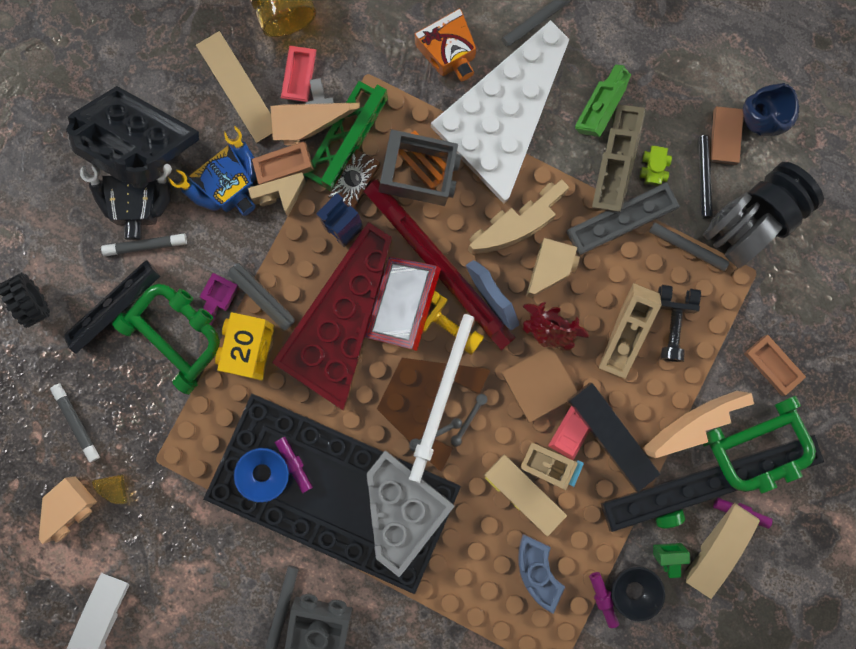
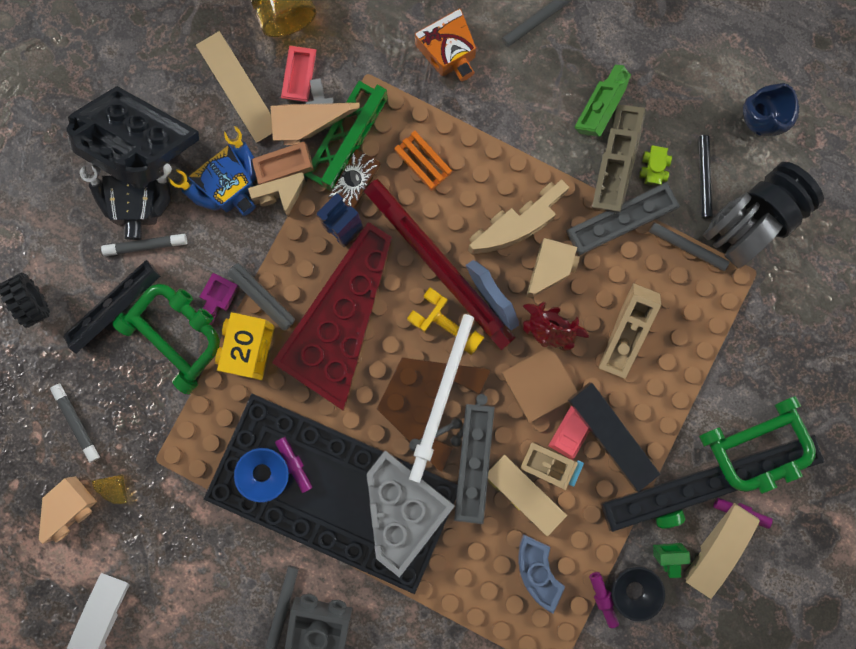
tile [365,257,441,351] -> none
dark grey window [379,129,461,206] -> none
white wing [431,20,569,204] -> none
light nougat slope [642,391,754,458] -> none
black bar [658,285,701,362] -> none
nougat tile [710,106,743,165] -> none
nougat tile [744,335,806,396] -> none
none -> dark grey tile [454,404,495,524]

